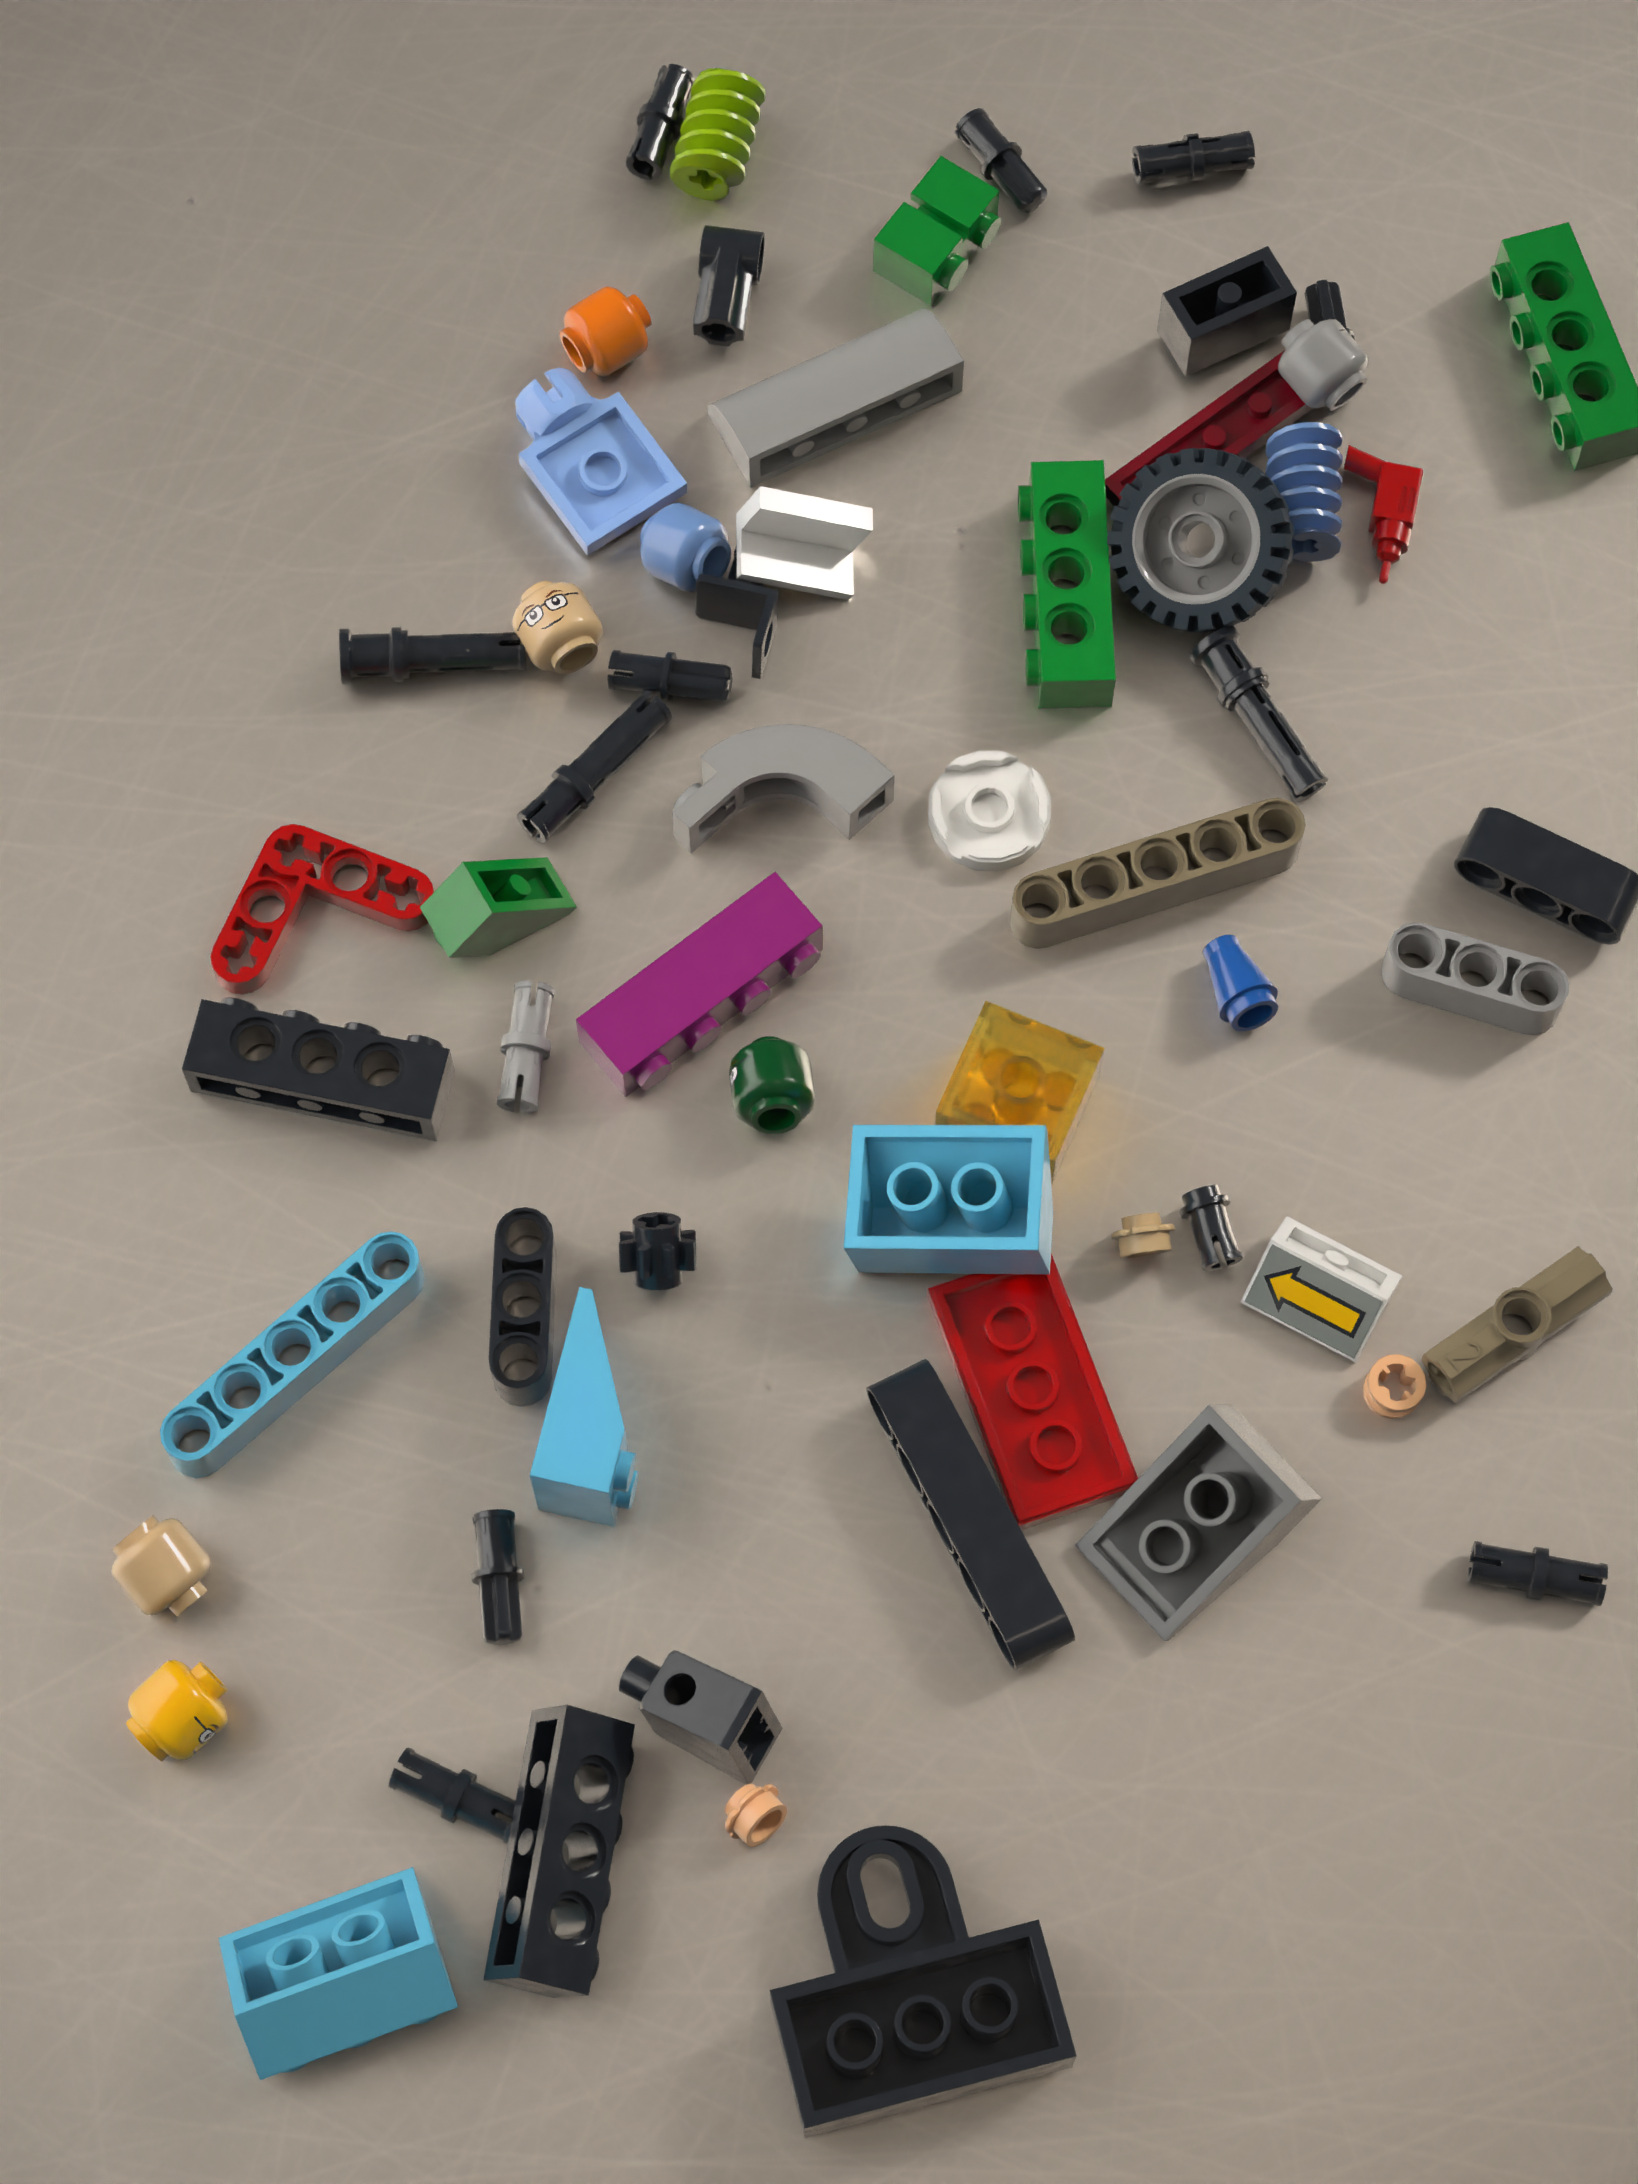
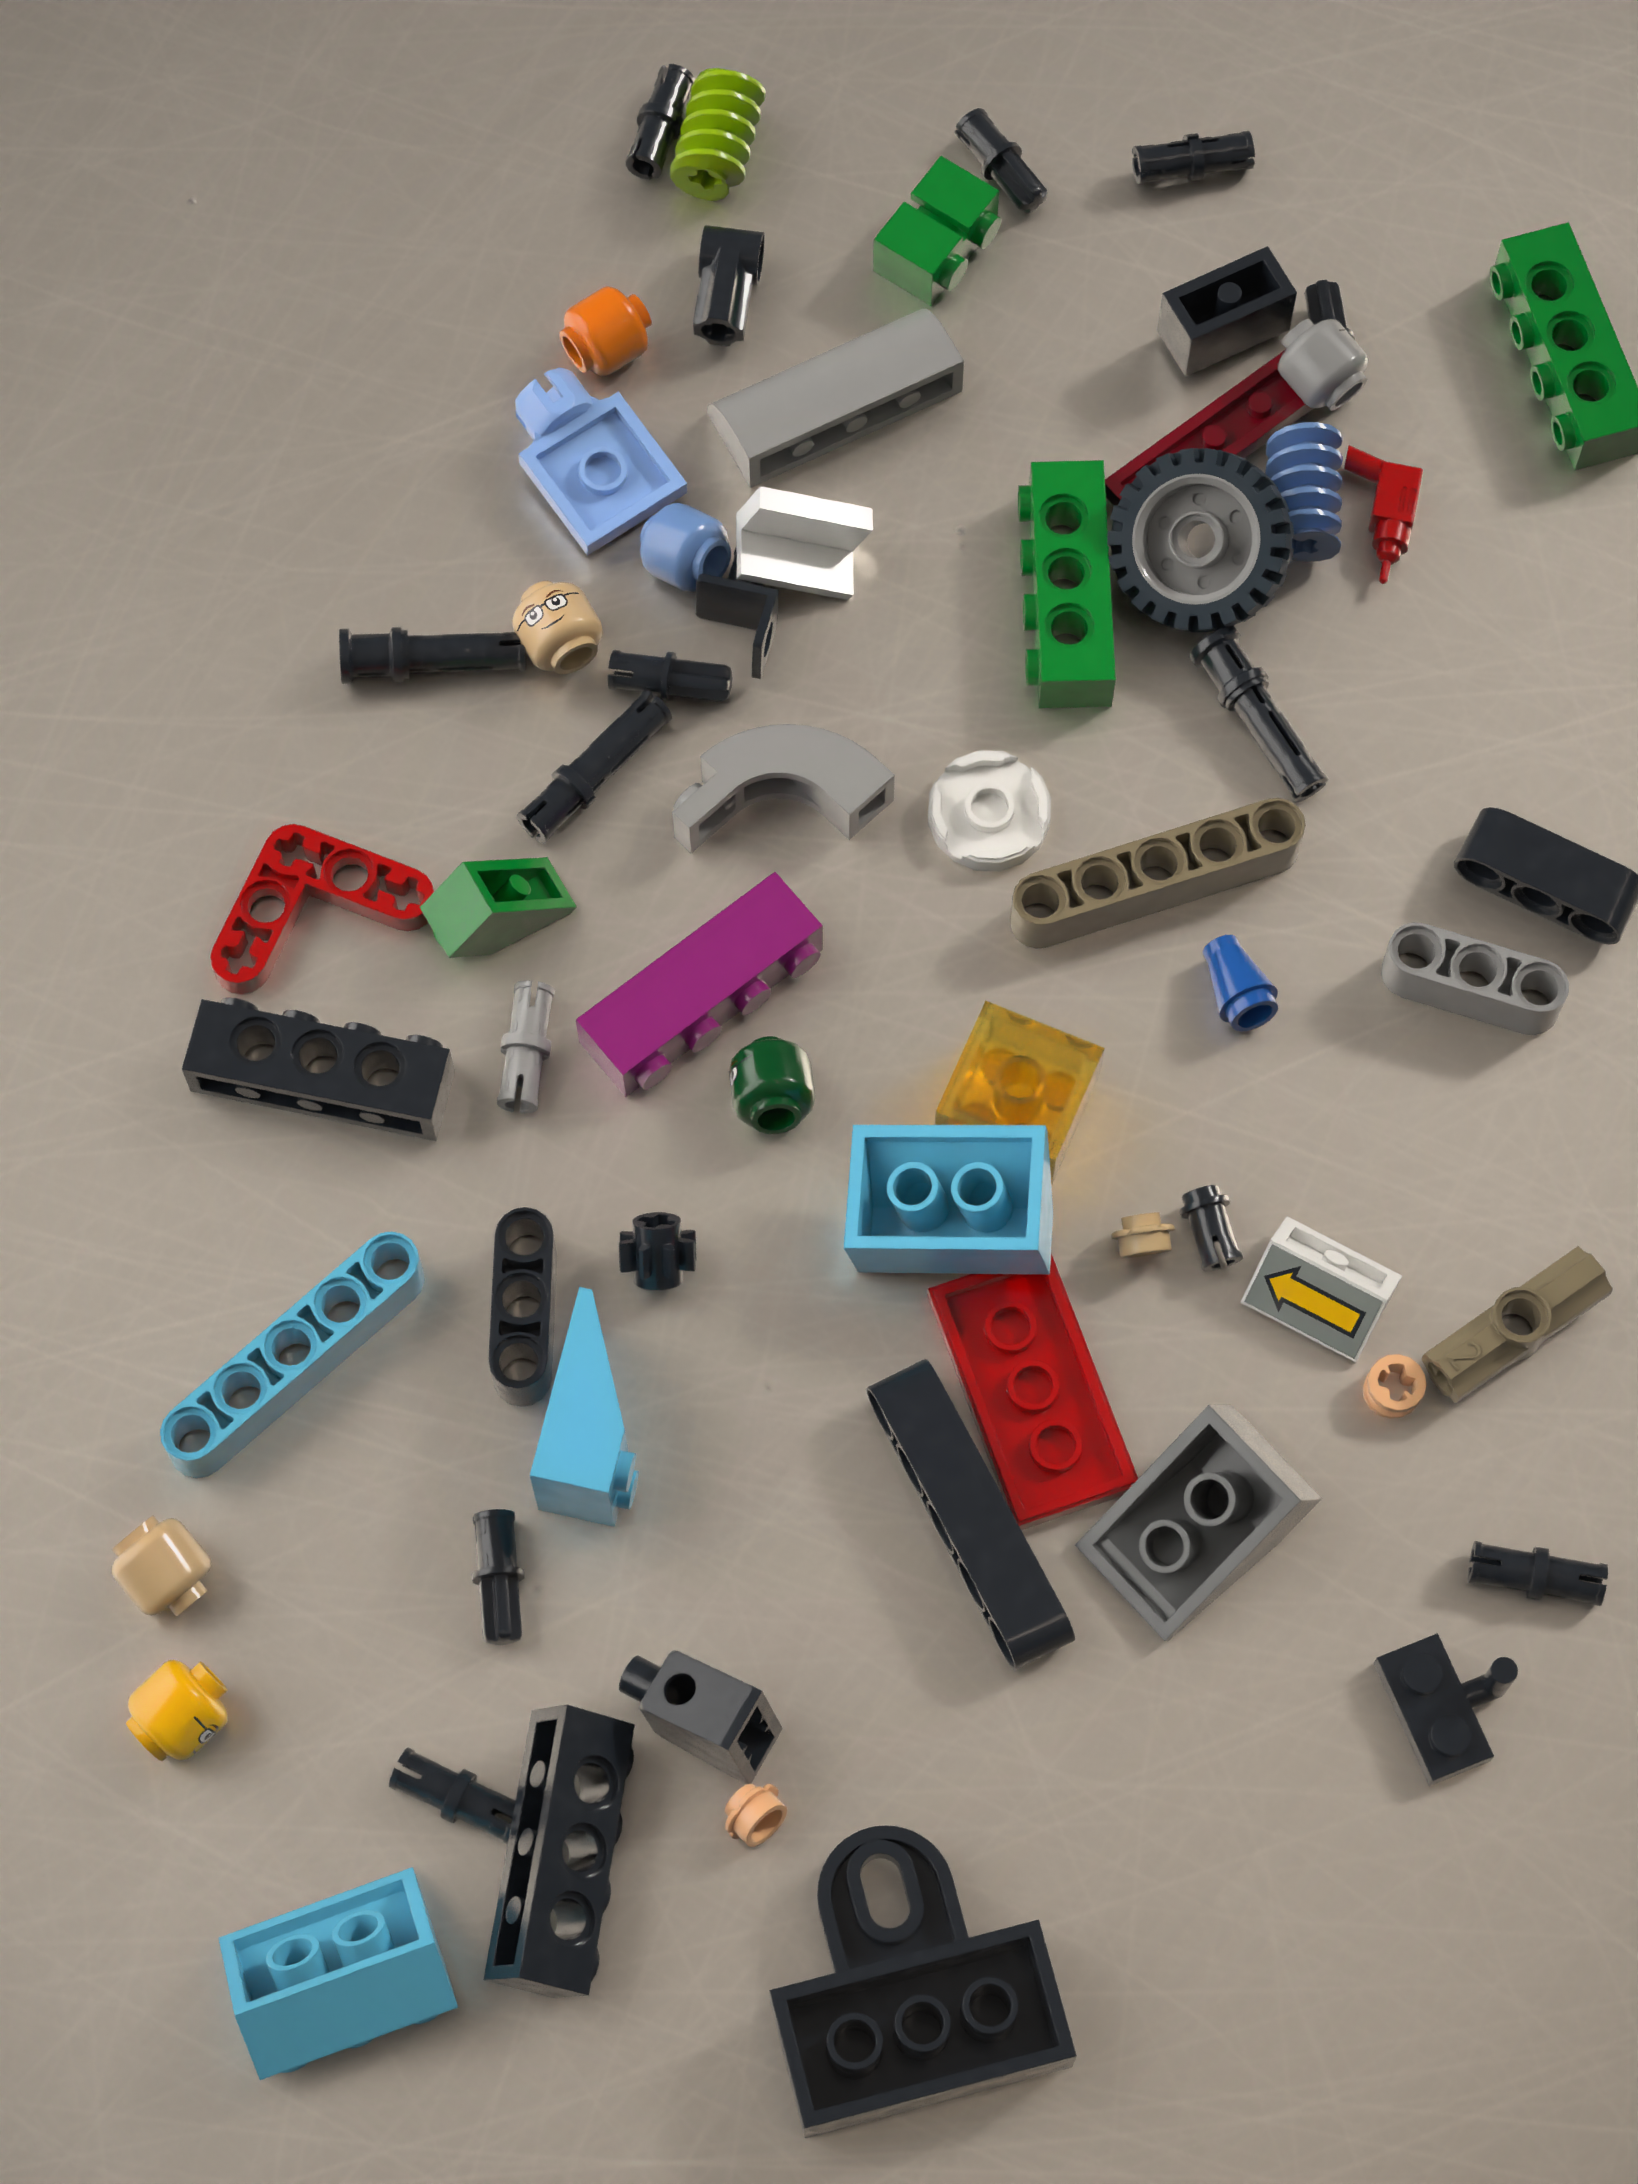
none -> black plate [1374,1633,1518,1786]

